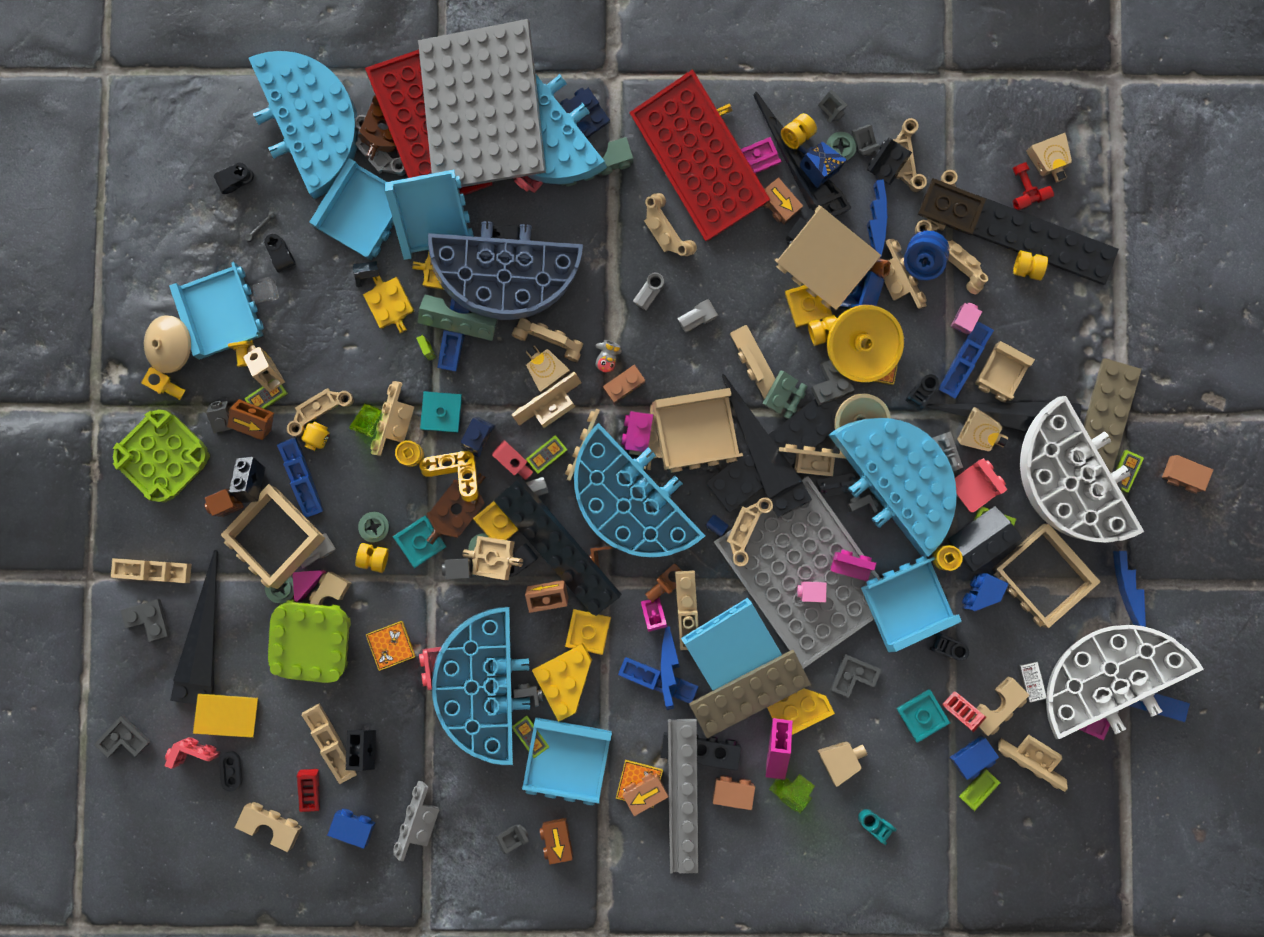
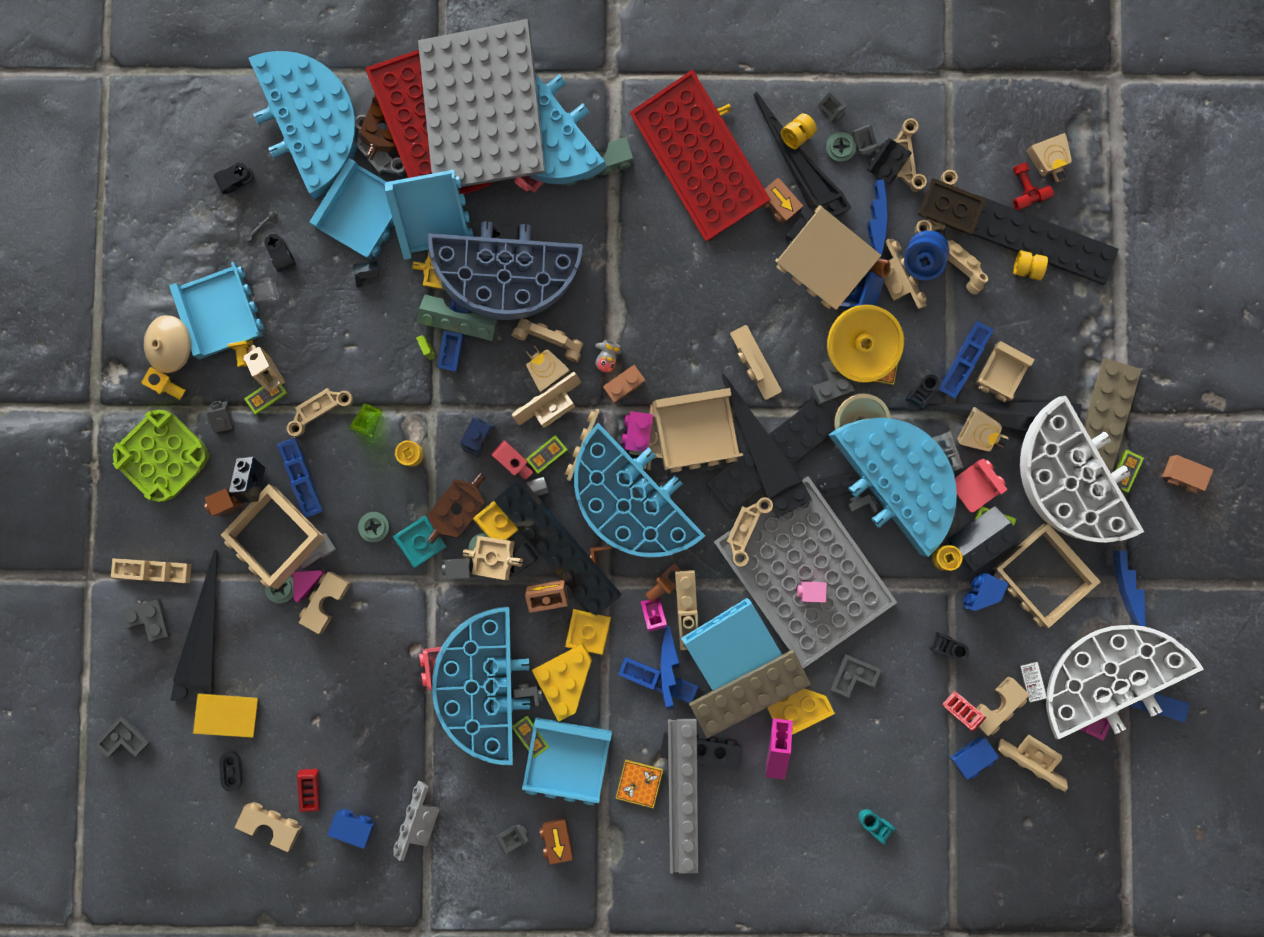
coral bracket [165,737,220,769] -> none
dark orange brick [227,399,274,440] -> none
lime plate [268,600,351,683] -> none
yellow head [301,421,330,451] -> none
tan slope [302,703,357,784] -> none
black brick [345,730,376,771] -> none
yellow wheel [355,543,389,573] -> none
yellow plate [363,275,415,333] -> none
tile [366,621,416,671] -> none
tan bracket [371,381,414,456] -> none
yellow beam [419,451,479,502] -> none
teal plate [420,391,462,433] -> none
dark blue plate [559,87,610,138] -> none
nougat brick [623,773,668,816] -> none
light grey piece [633,273,664,311] -> none
tan plate [644,193,697,256] -> none
light grey piece [678,299,719,333] -> none
dark blue slope [706,515,728,537] -> none
nougat brick [712,775,755,810] -> none
dark pink plate [741,137,781,174] -> none
sand green plate [762,370,808,419] -> none
clear neon green tile [769,774,815,814] -> none
tan bracket [779,444,846,476] -> none
yellow tile [785,285,832,328] -> none
dark blue torso [798,141,846,188] -> none
yellow wheel [808,314,837,346] -> none
tan torso [817,742,868,787] -> none
dark pink bracket [830,550,876,581] -> none
medium azure panel [861,556,962,652] -> none
teal plate [896,689,950,743] -> none
bright pink brick [951,303,982,335] -> none
lime tile [959,769,1001,811] -> none

